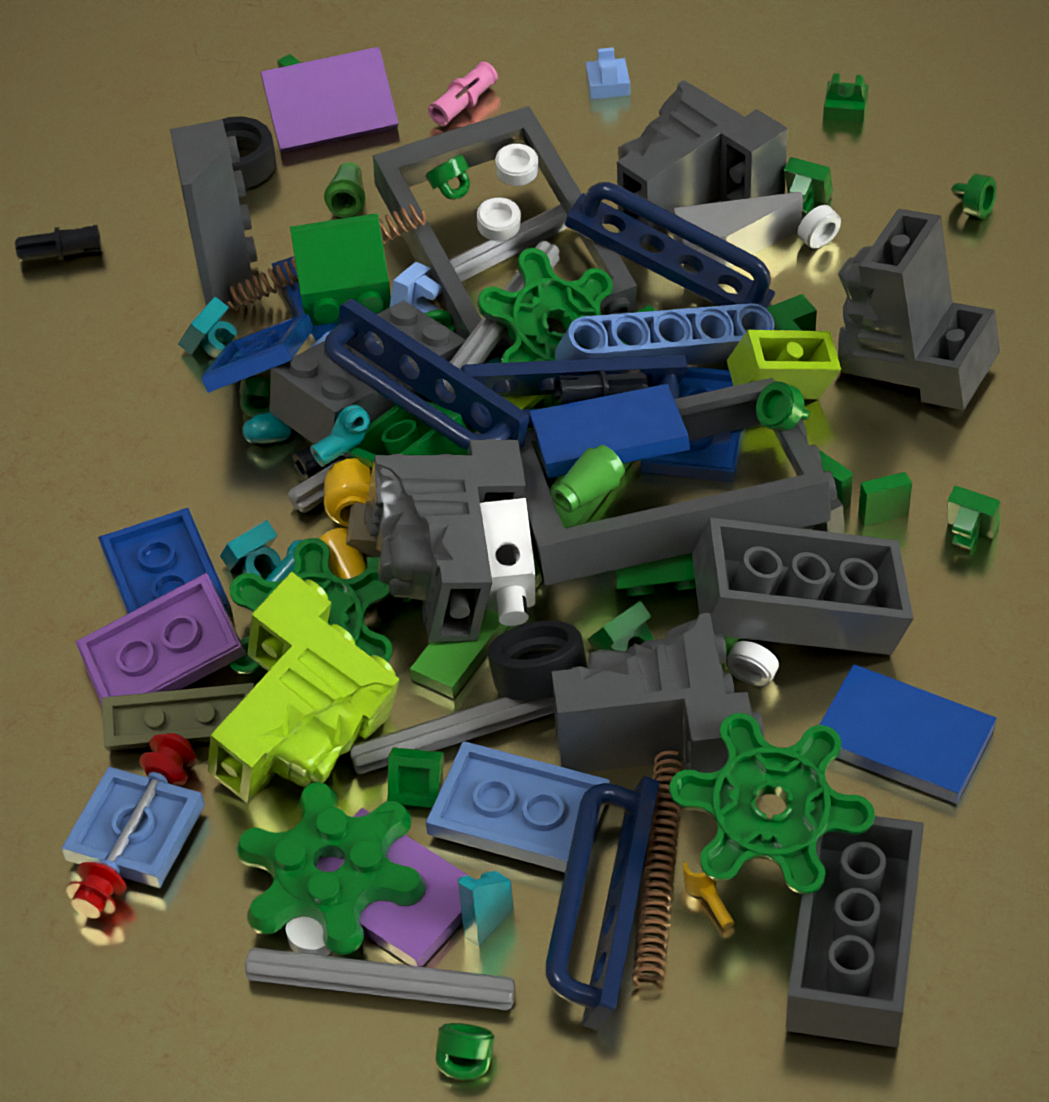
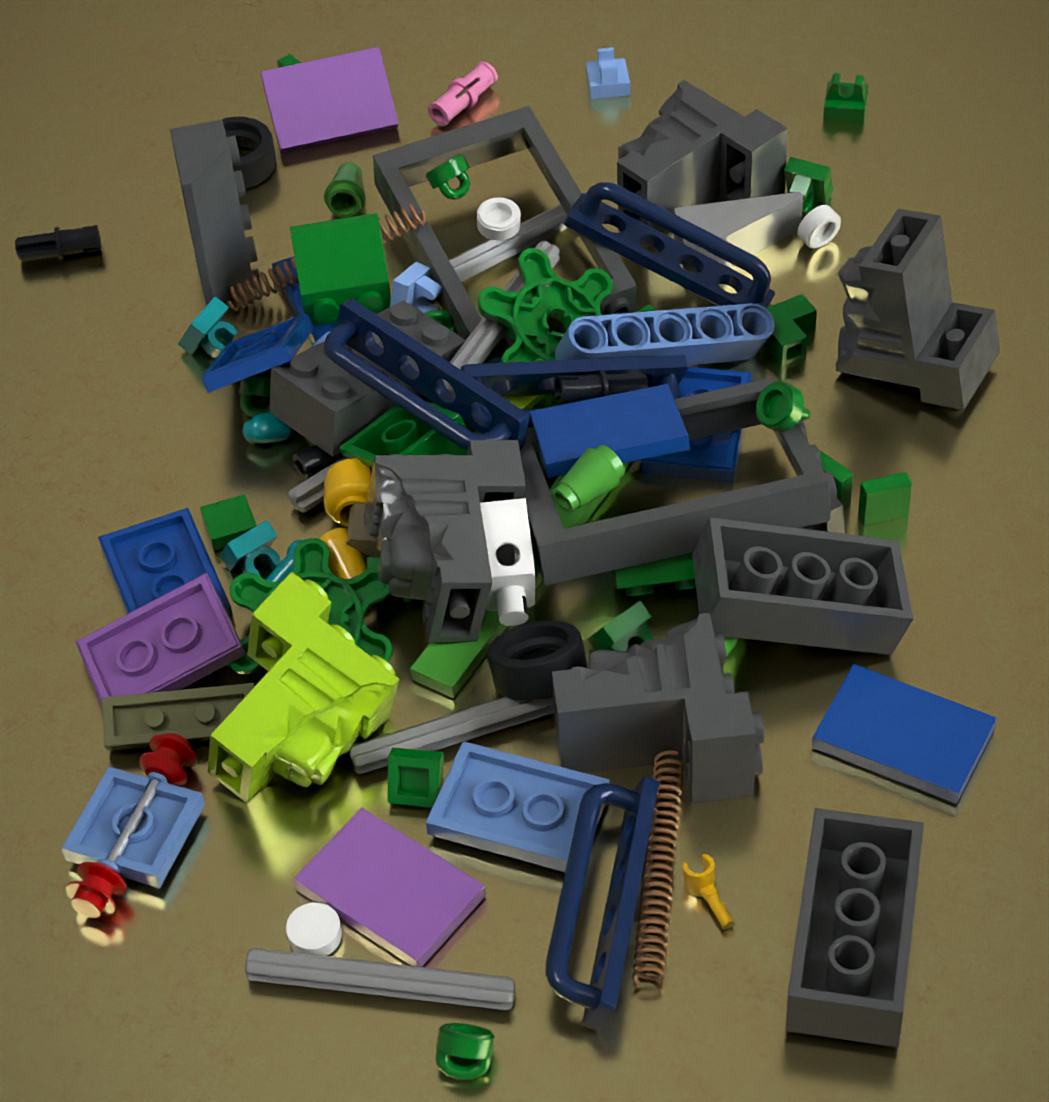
green plate [236,782,426,955] -> none
teal arm [310,405,370,467] -> none
teal tile [458,871,514,946] -> none
white tile [495,144,538,186] -> none
green plate [669,713,875,895] -> none
white tile [726,641,779,686] -> none
lime brick [727,330,842,399] -> none
green tile [947,485,1001,550] -> none
green tile [951,173,997,218] -> none
none -> green tile [200,494,257,551]

